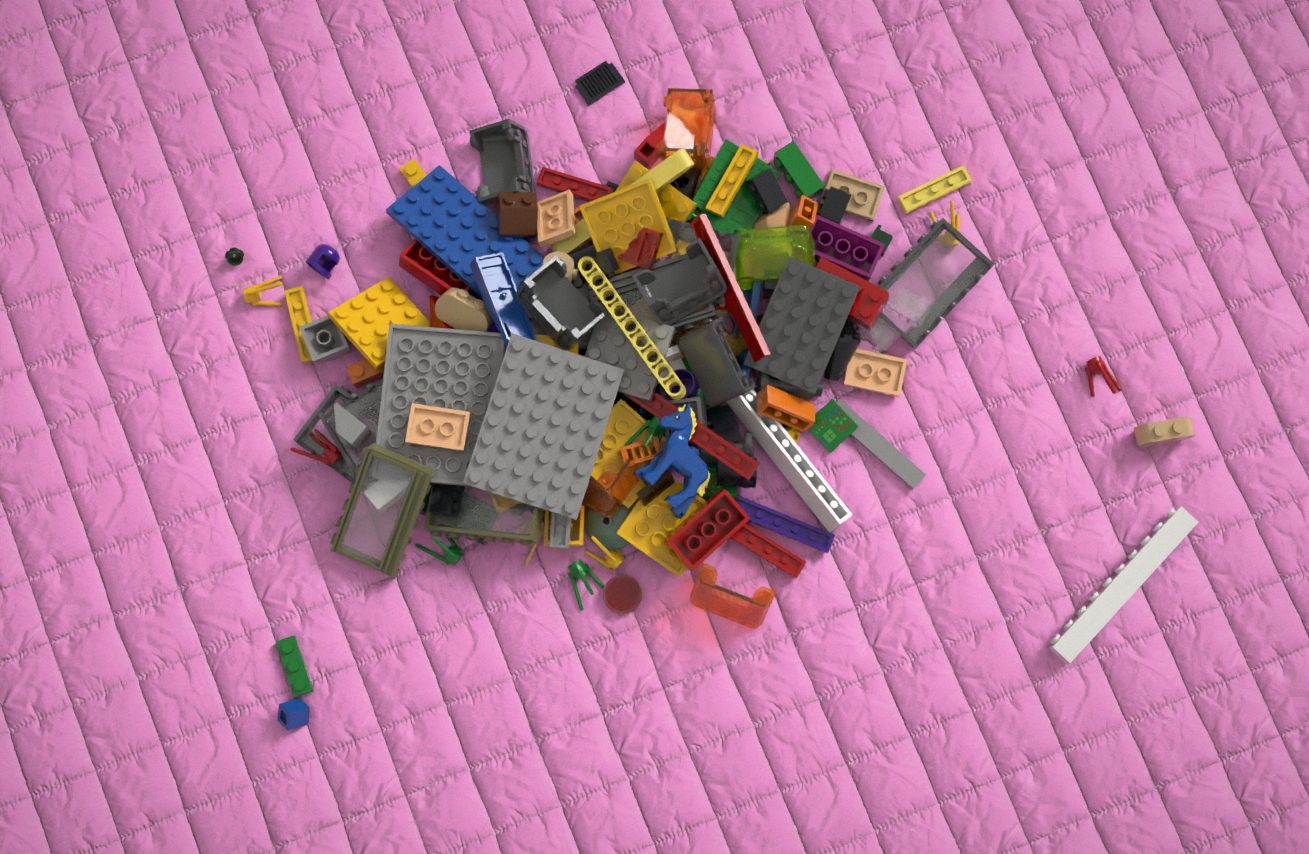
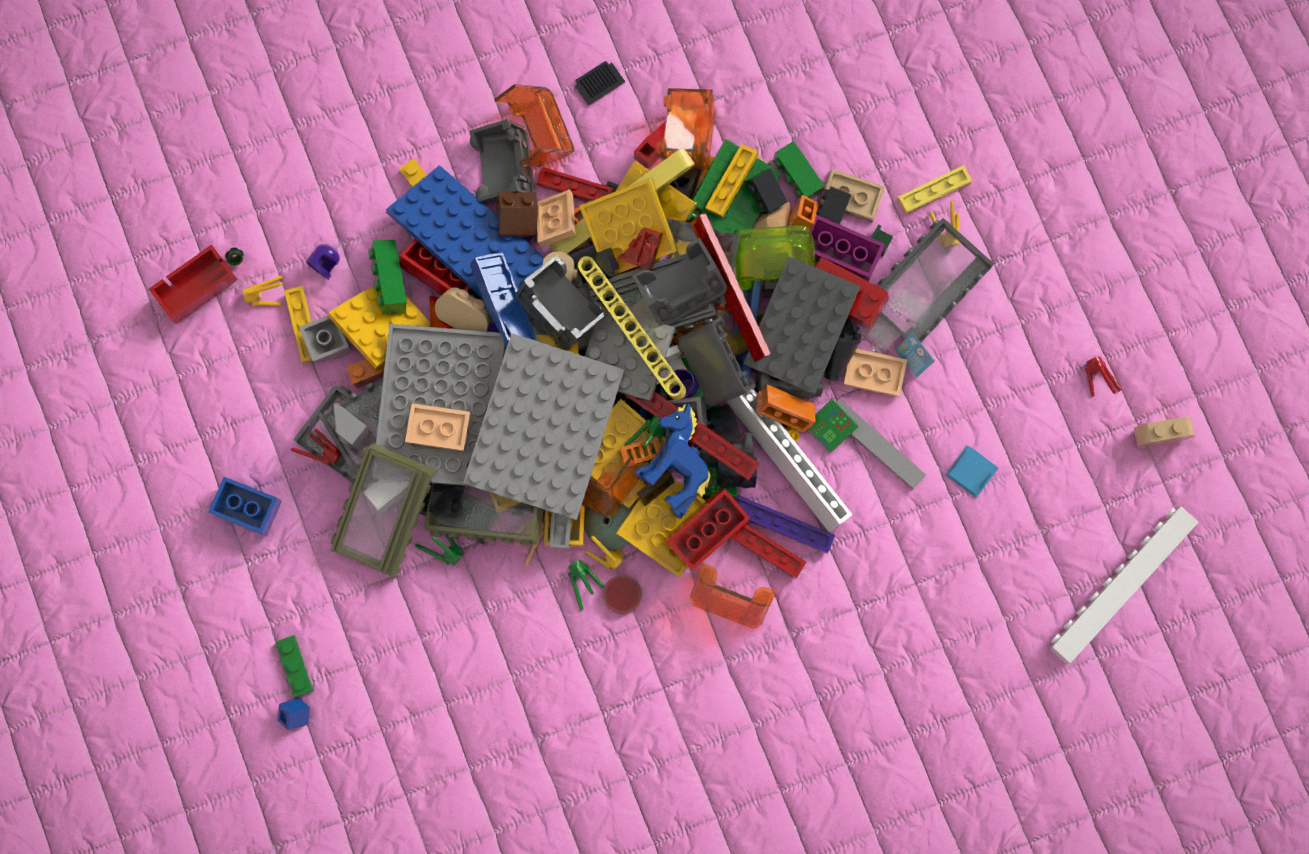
none -> red piece [149,244,238,324]
none -> blue brick [208,477,282,536]
none -> green brick [368,240,407,315]
none -> clear orange windscreen [494,84,574,167]
none -> medium azure sticker [895,333,935,378]
none -> dark azure piece [946,445,999,498]

